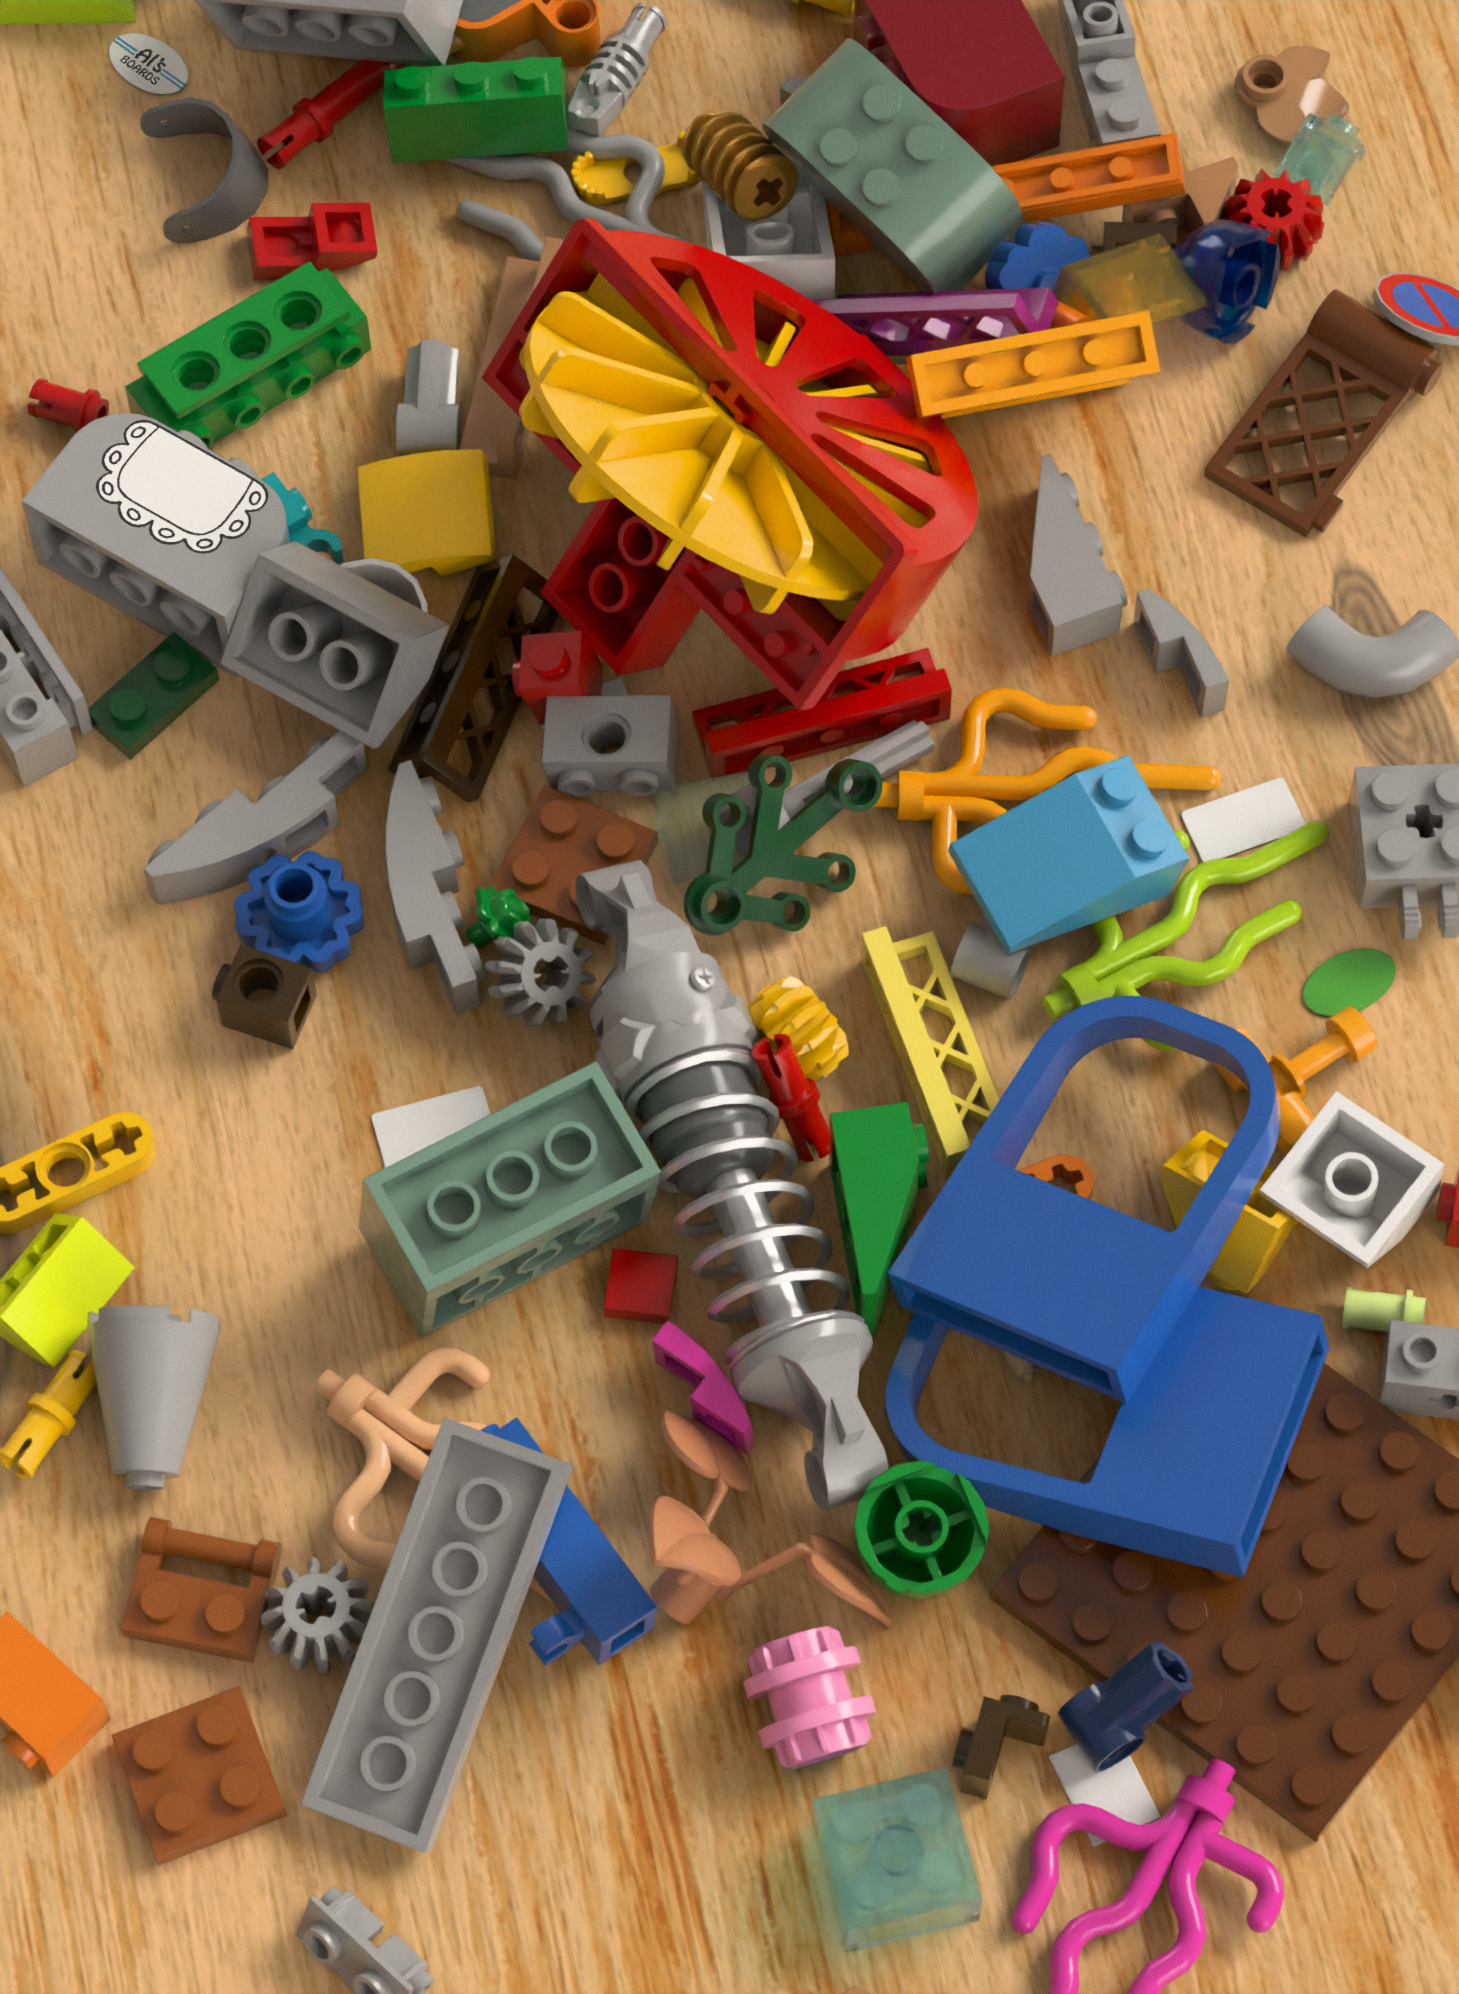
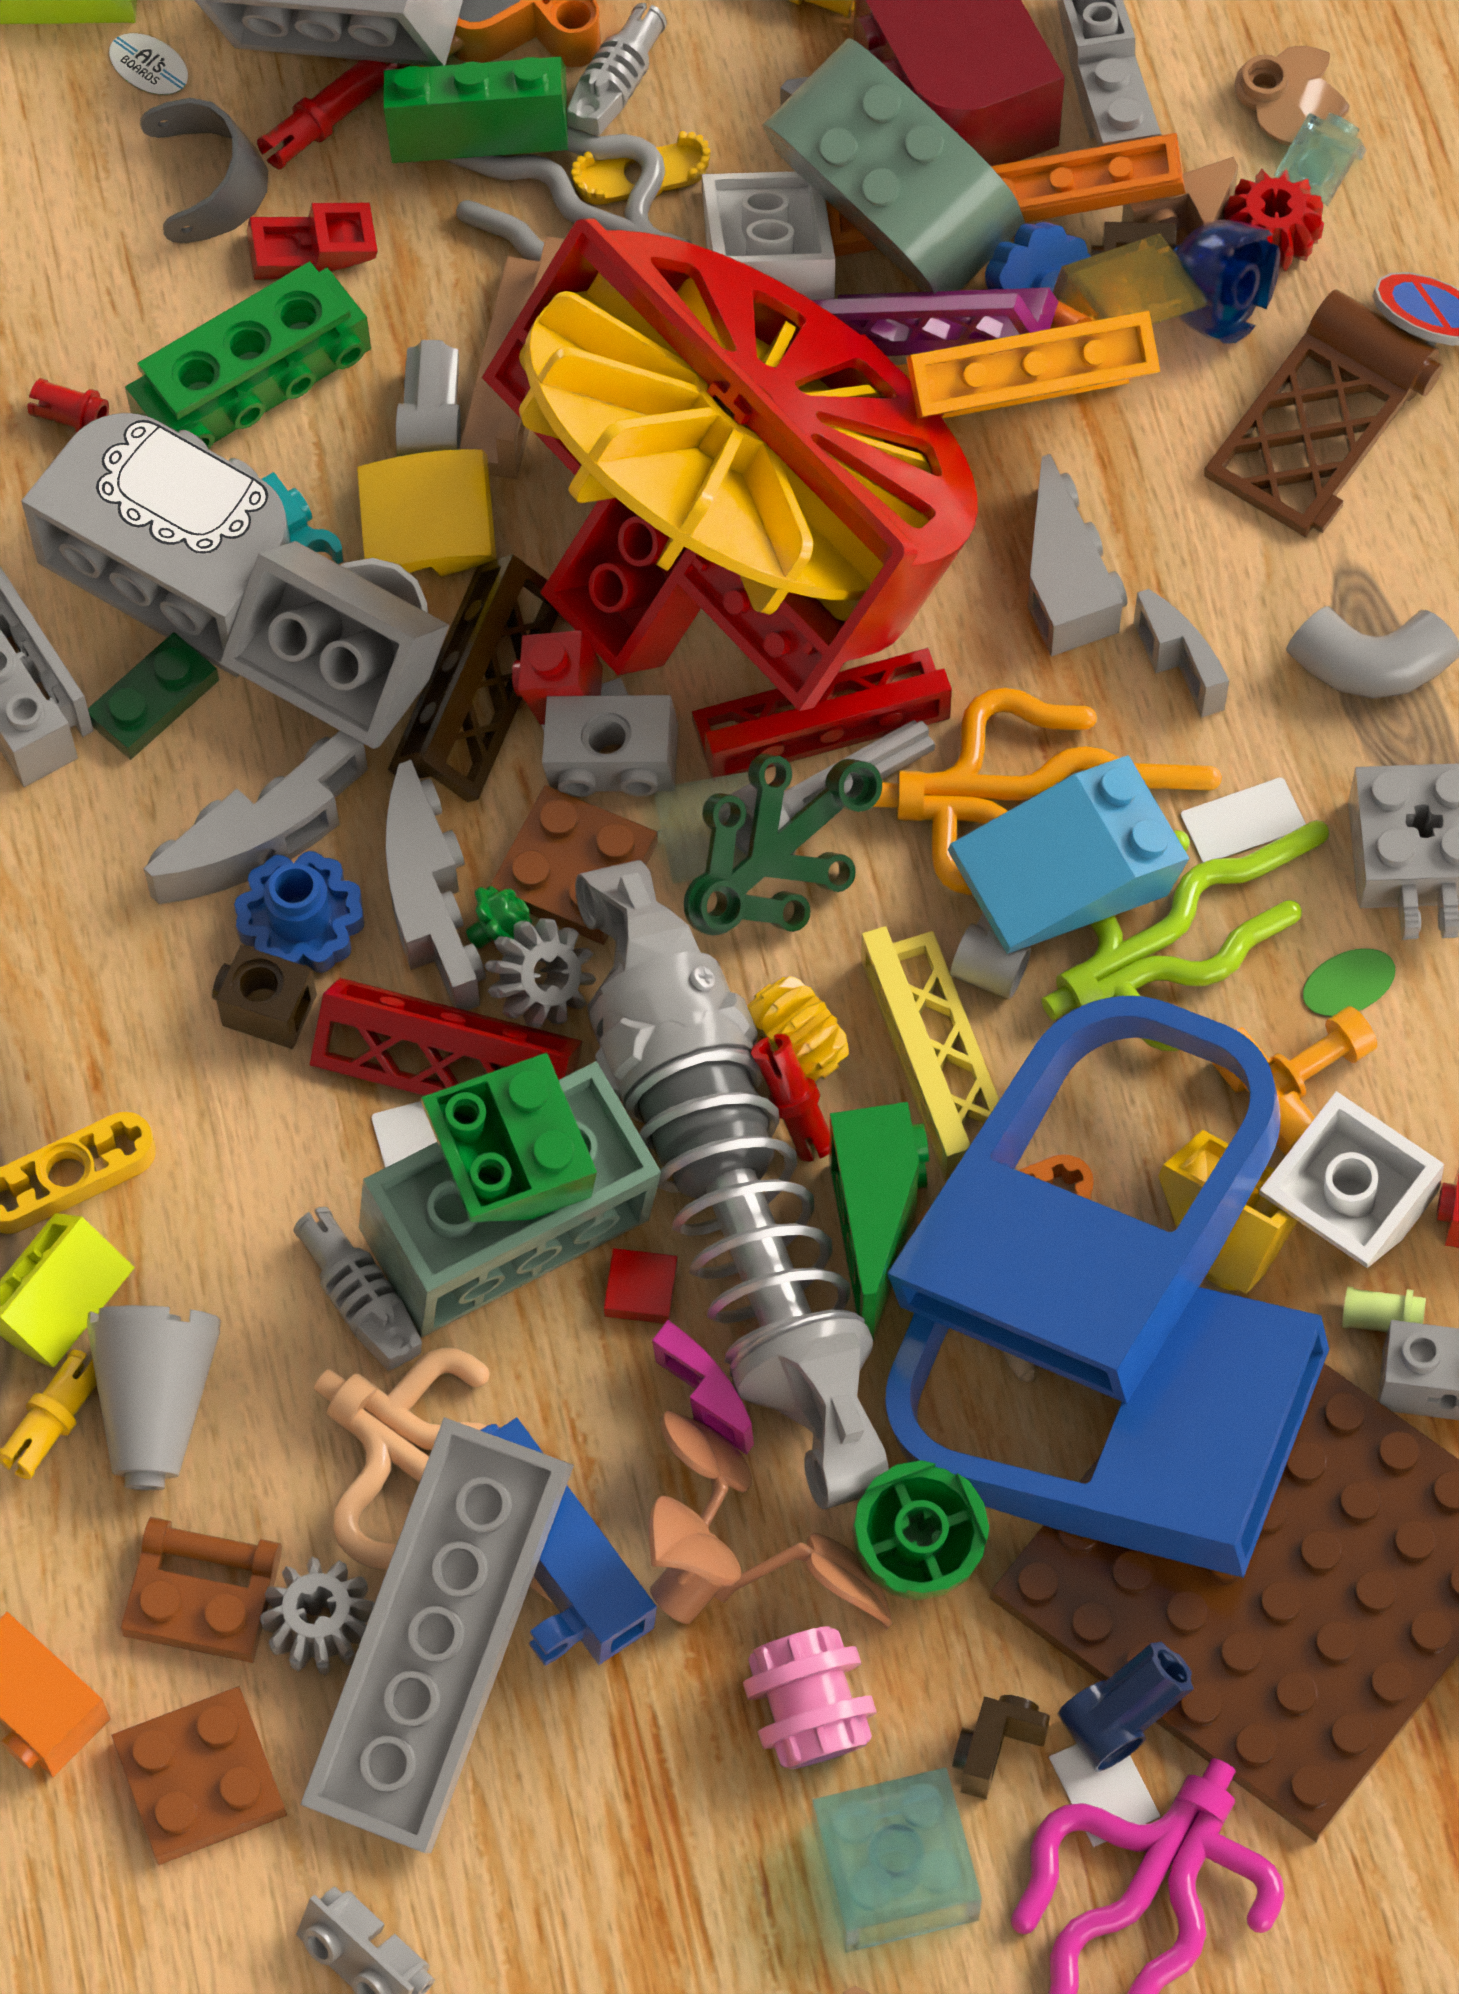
pearl gold piece [682,112,798,221] -> none
none -> light grey hinge [293,1207,422,1371]
none -> red fence [309,977,583,1096]
none -> green slope [421,1053,597,1222]

